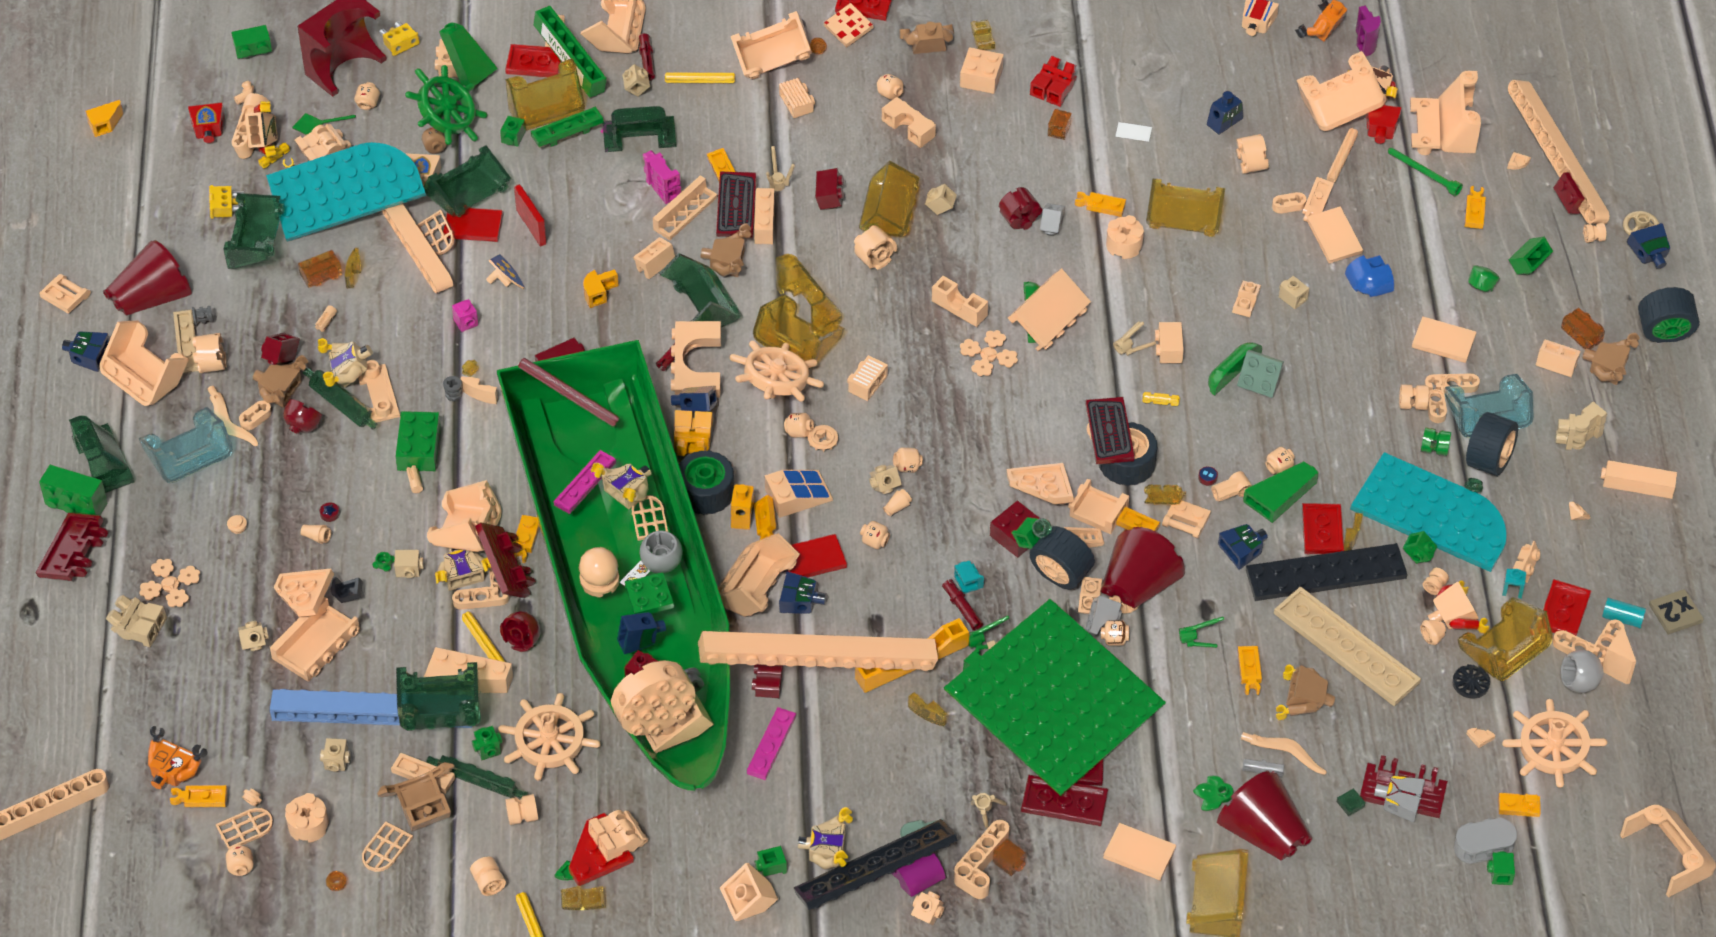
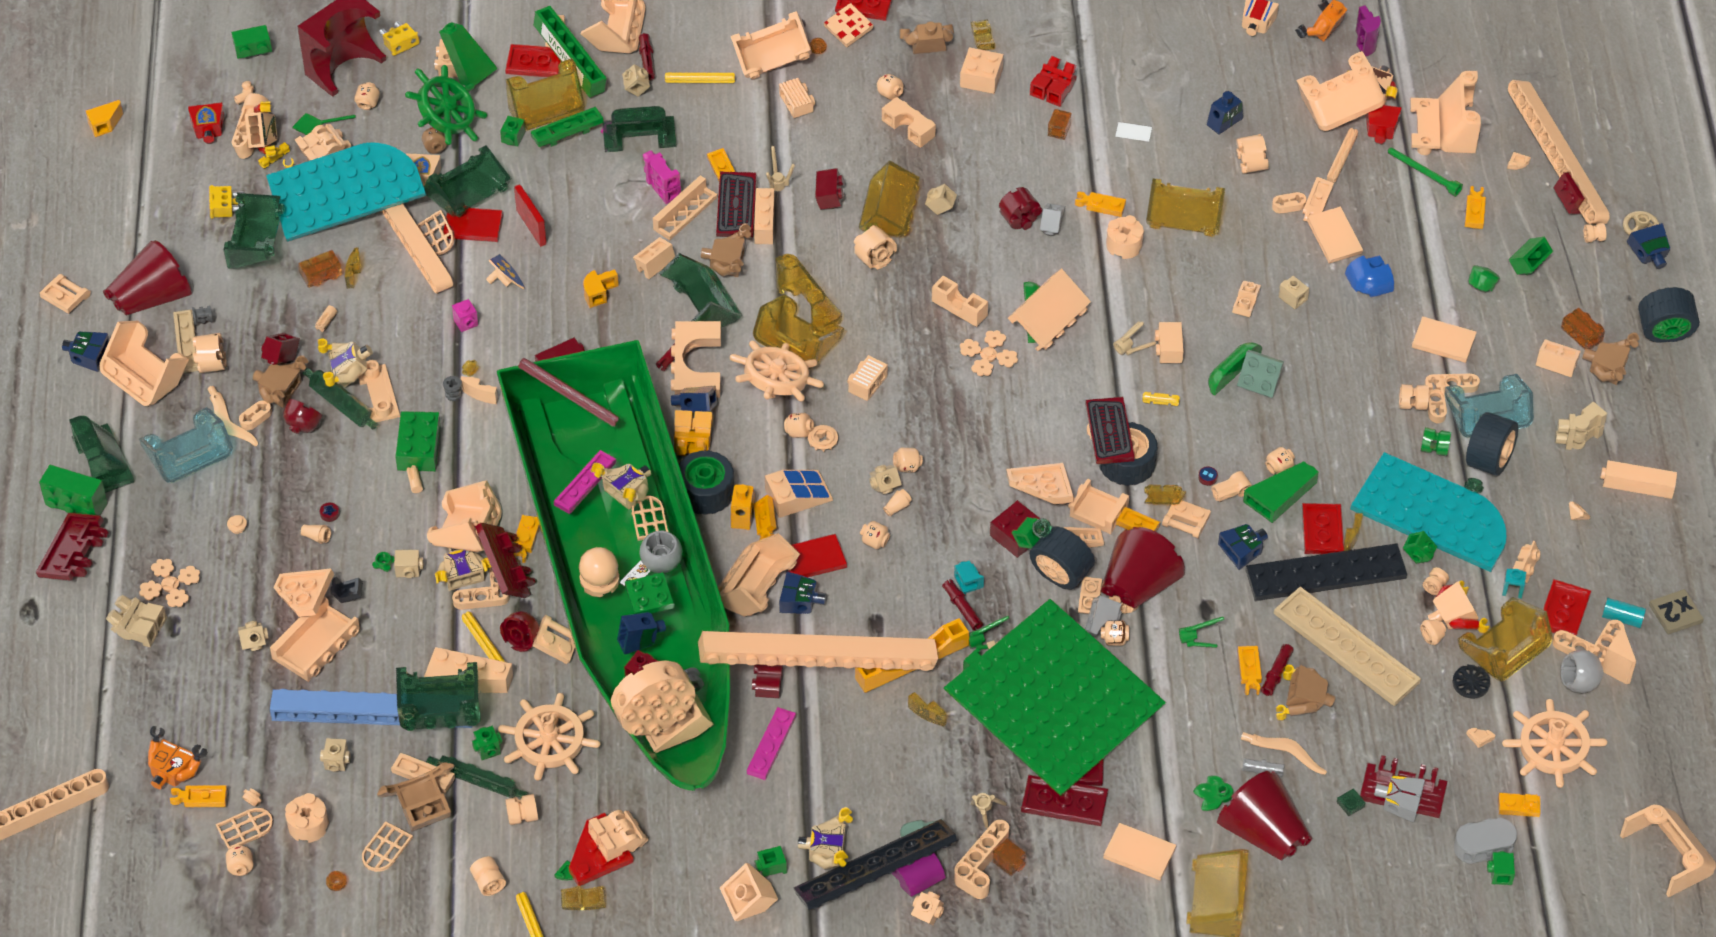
none -> light nougat plate [533,615,575,664]
none -> dark red pin [1261,644,1294,696]

